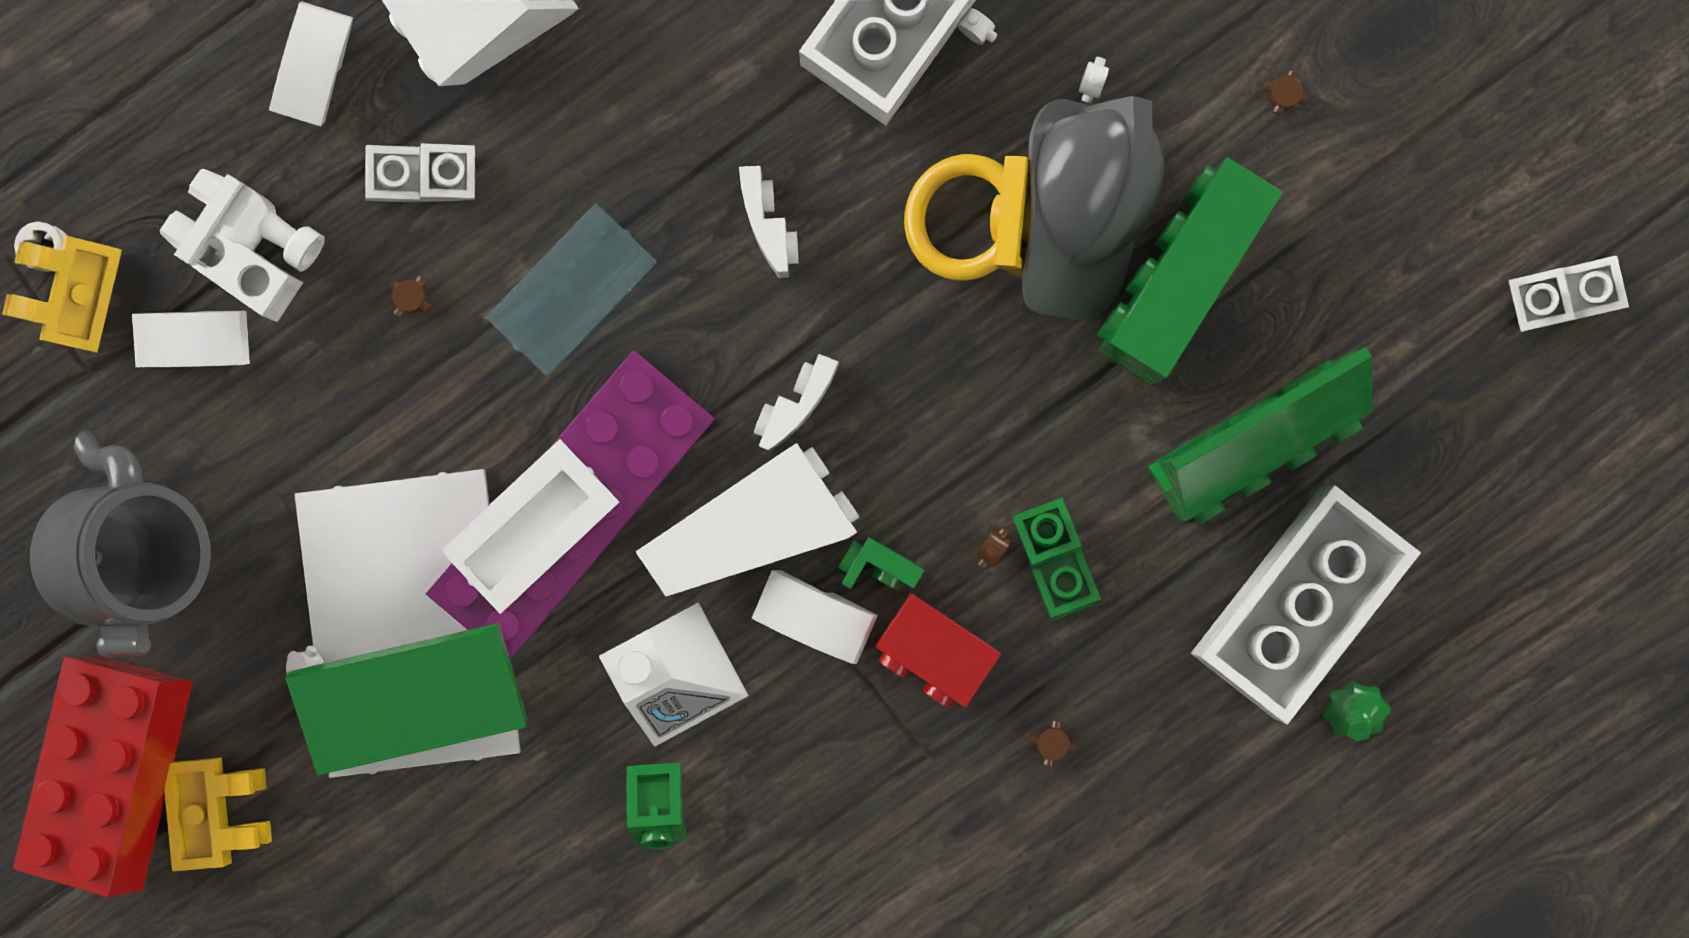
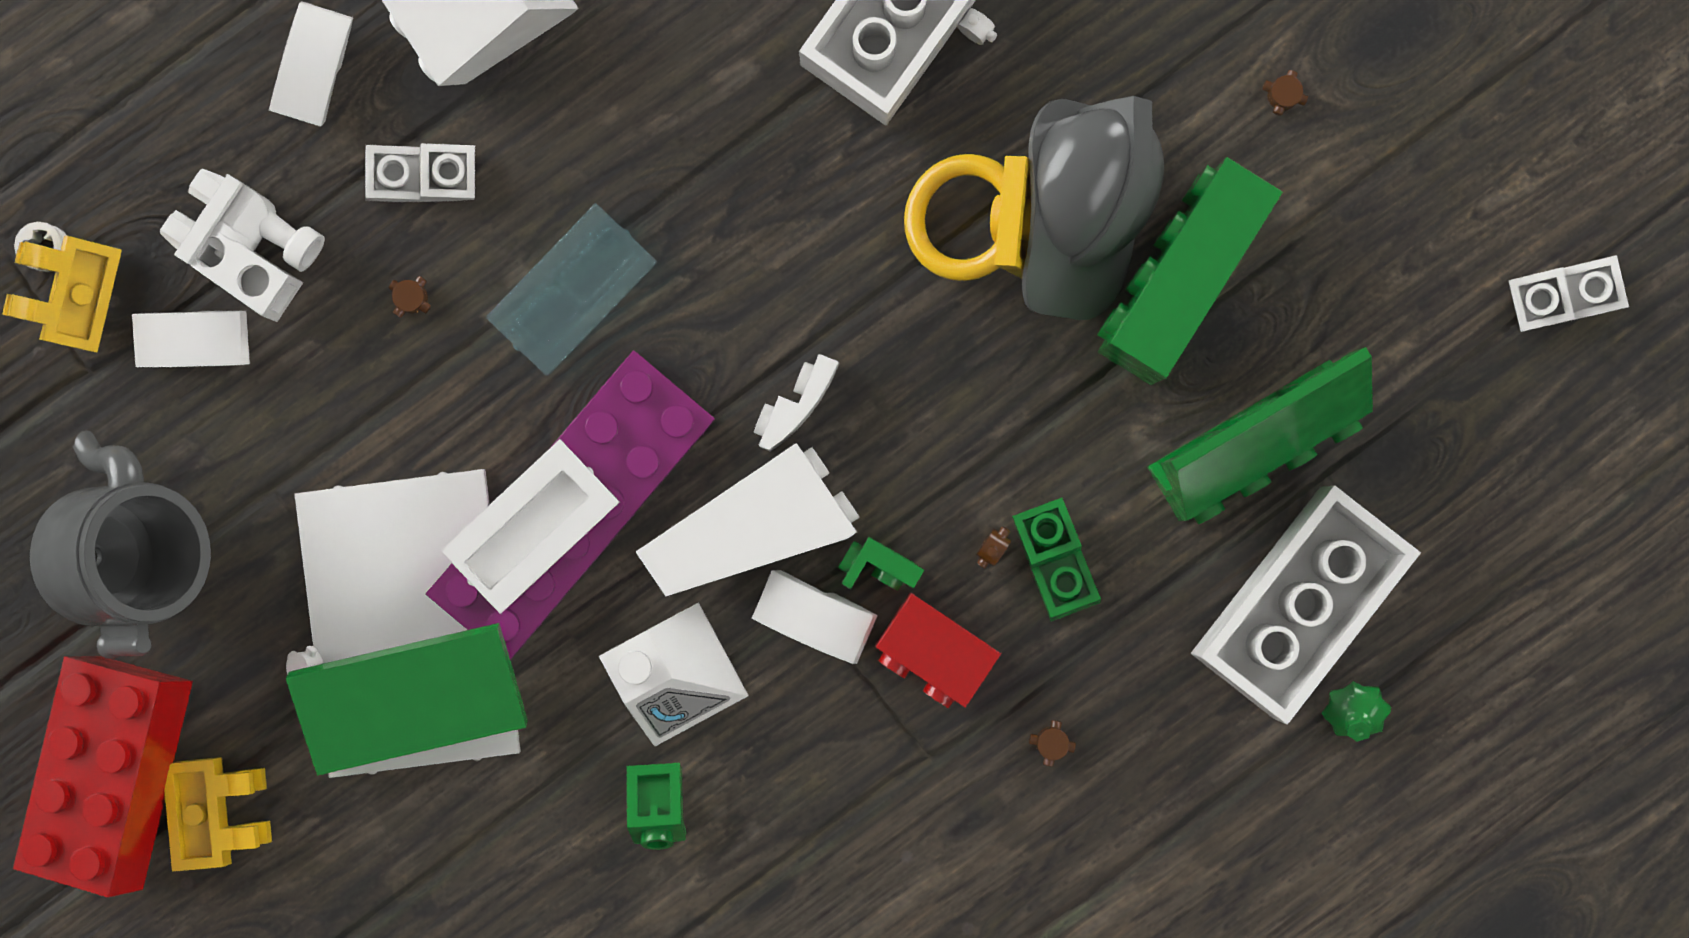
white slope [739,166,799,278] -> none
white piece [1078,57,1109,103] -> none

